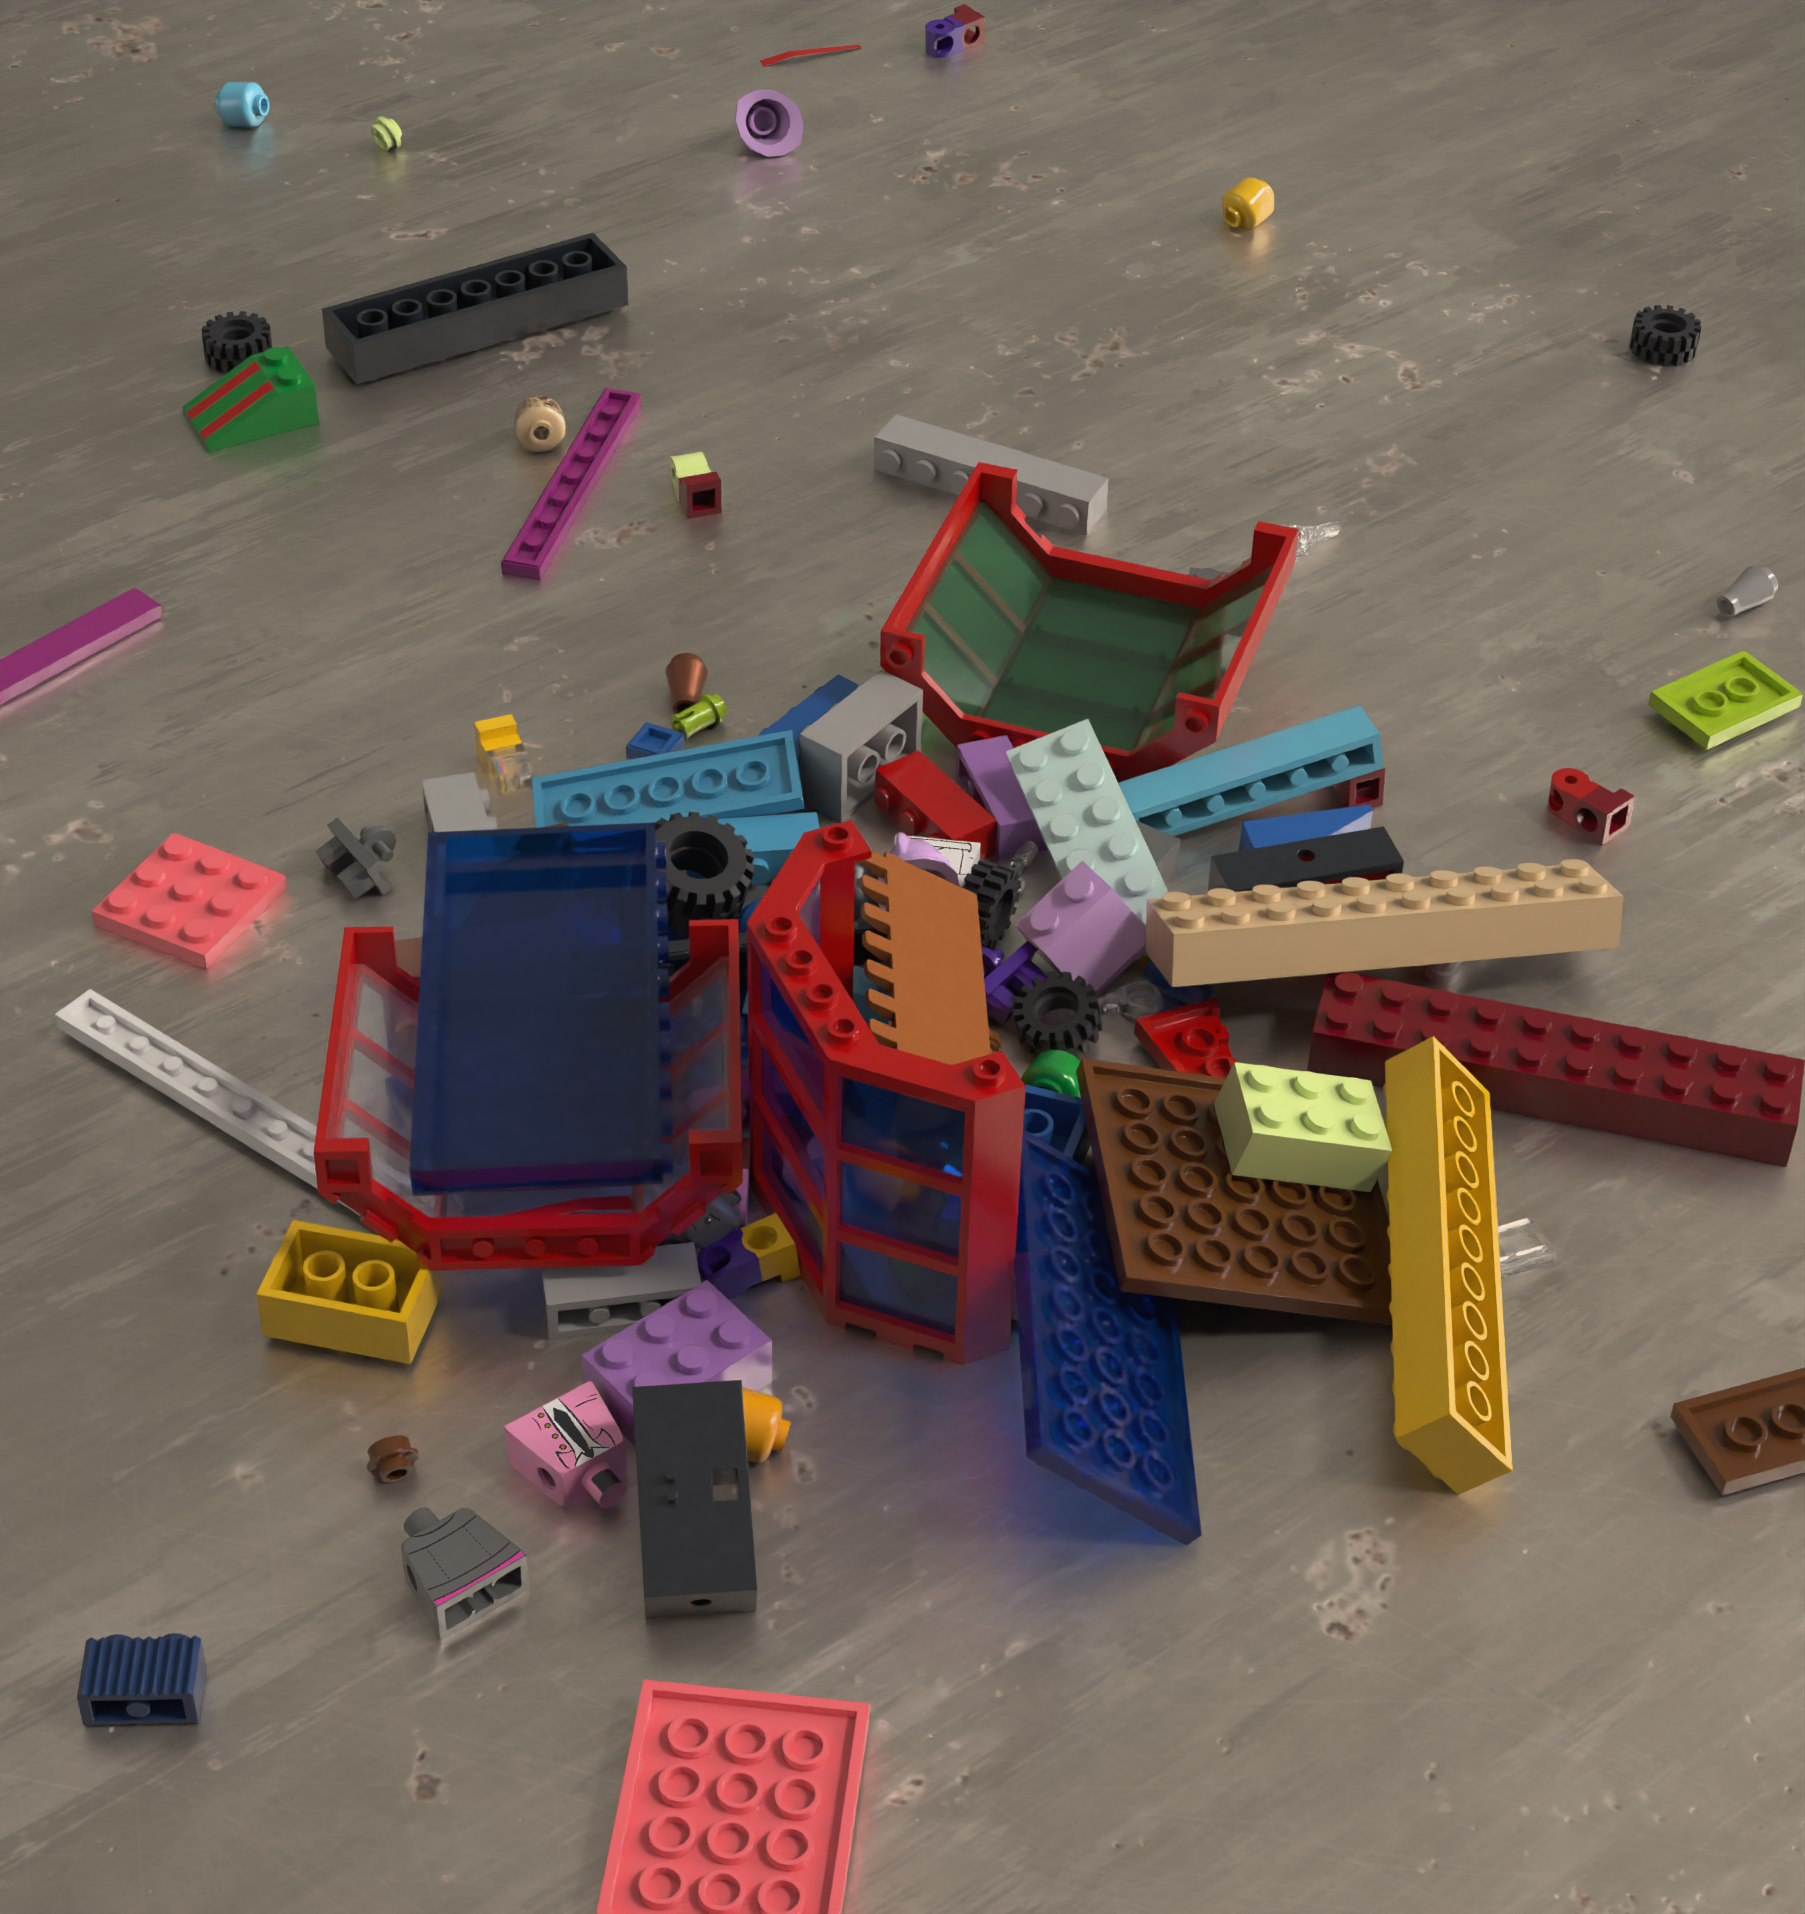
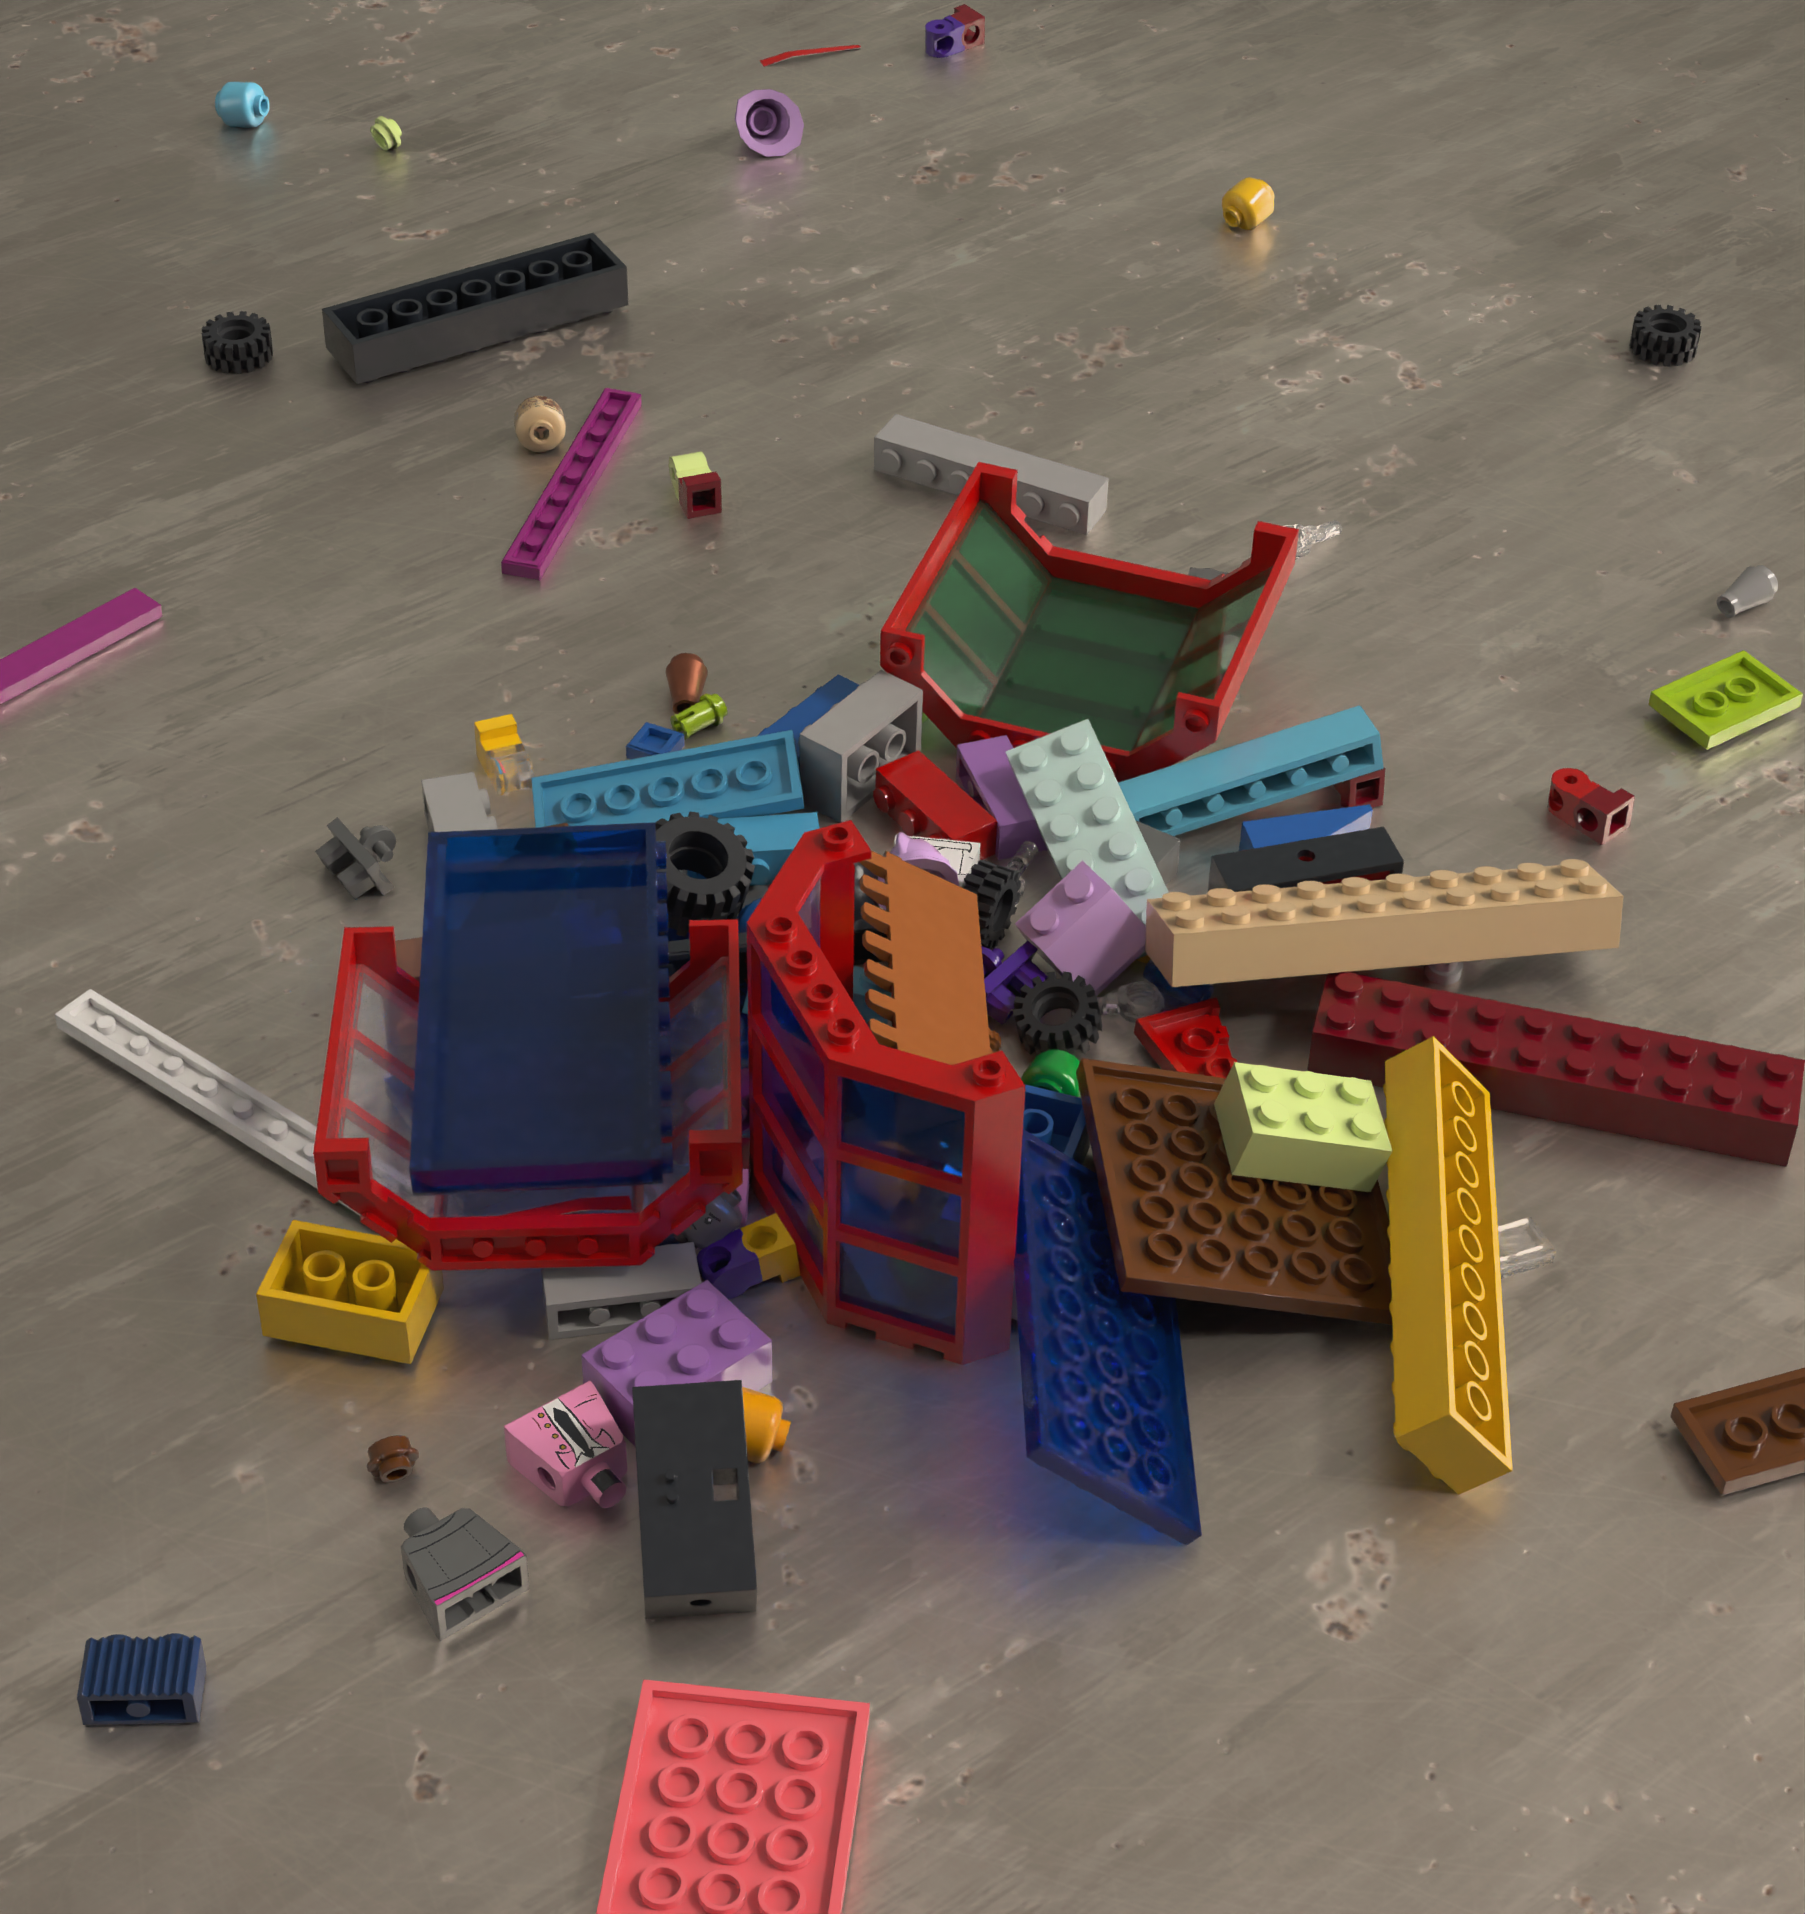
coral plate [91,832,287,969] -> none
green slope [182,346,320,452] -> none

